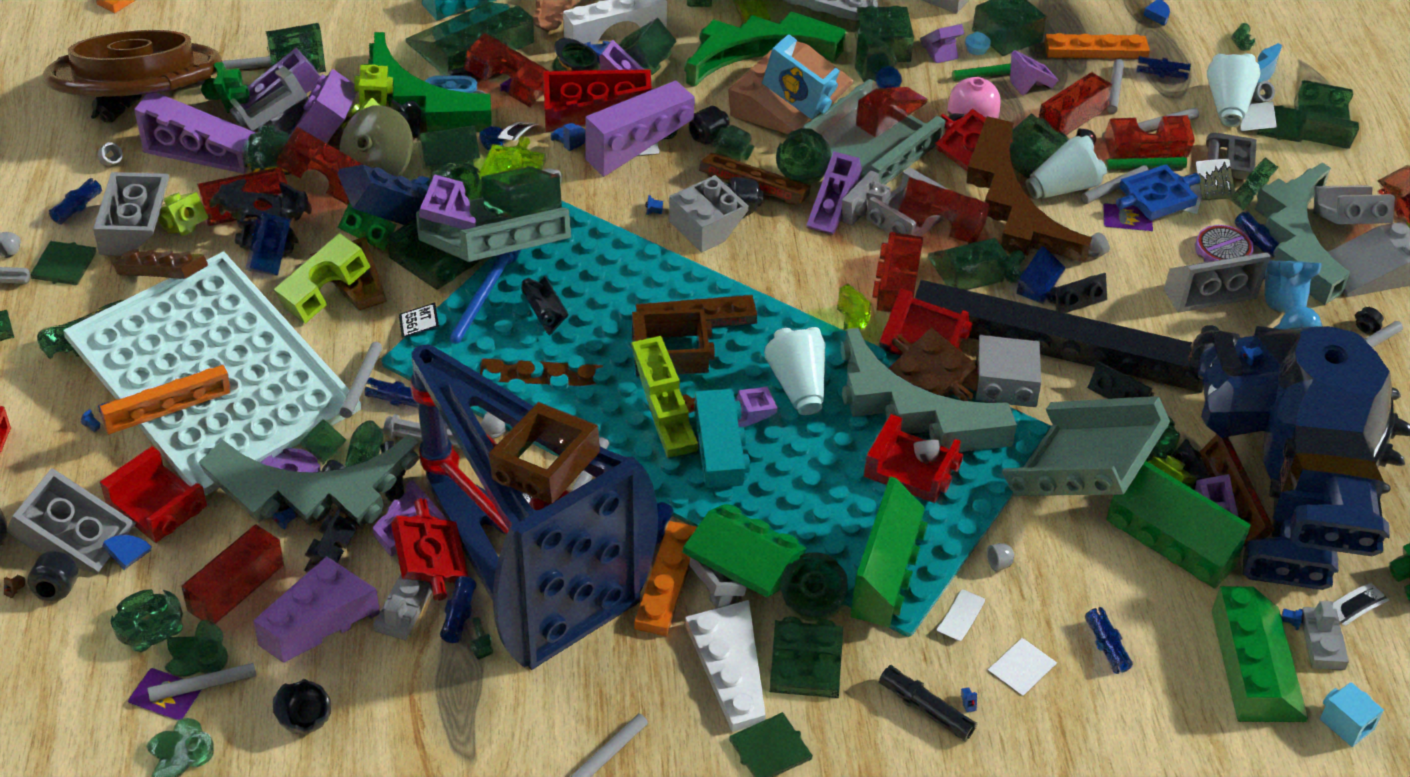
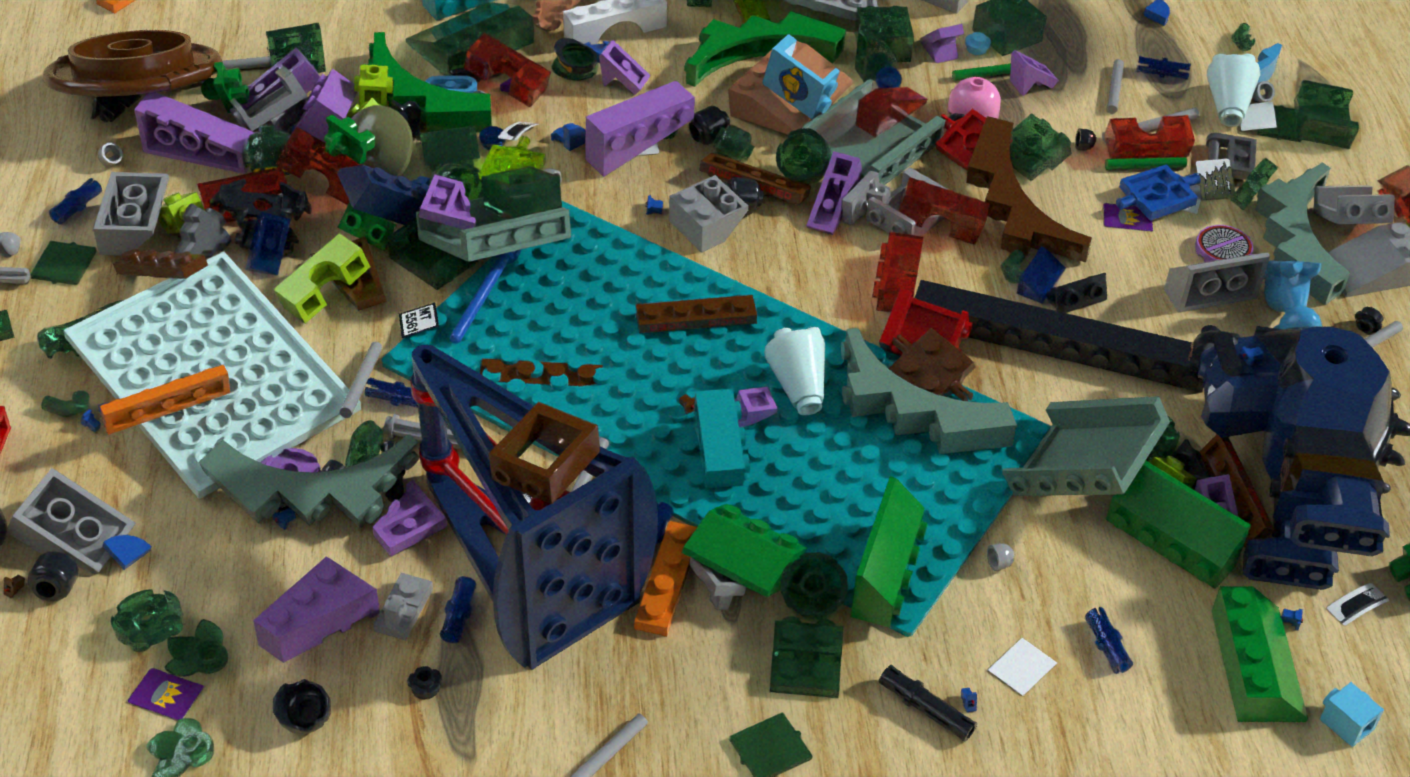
red panel [100,446,207,543] -> none
light grey bar [147,663,256,702] -> none
clear red brick [181,524,284,628] -> none
clear green plate [300,419,347,465] -> none
black hinge [304,506,357,572] -> none
red plate [391,498,468,601] -> none
clear green hand [470,617,494,660] -> none
light grey hinge [481,412,505,438] -> none
black hinge [521,276,569,336] -> none
red wedge [544,69,652,133] -> none
clear green slope [618,17,677,75] -> none
reddish brown window [632,309,715,376] -> none
lime slope [632,336,698,458] -> none
white wing [685,600,766,732] -> none
clear neon green bracket [837,284,871,331] -> none
red panel [864,414,963,503] -> none
light grey hinge [914,440,940,464] -> none
clear green slope [928,238,1008,290] -> none
white sticker [937,589,985,641] -> none
light grey panel [975,335,1041,407] -> none
light aqua cone [1025,135,1107,199] -> none
clear red brick [1036,72,1112,142] -> none
orange plate [1044,33,1150,59] -> none
light grey bar [1081,165,1149,204] -> none
black hinge [1087,361,1155,399] -> none
light grey hinge [1089,232,1110,257] -> none
clear blue pin [1235,211,1280,258] -> none
light grey hinge [1302,601,1349,670] -> none
none -> clear green arm [41,390,90,417]
none -> dark grey rock [175,203,232,258]
none -> green hips [324,114,375,165]
none -> black plate [407,666,442,699]

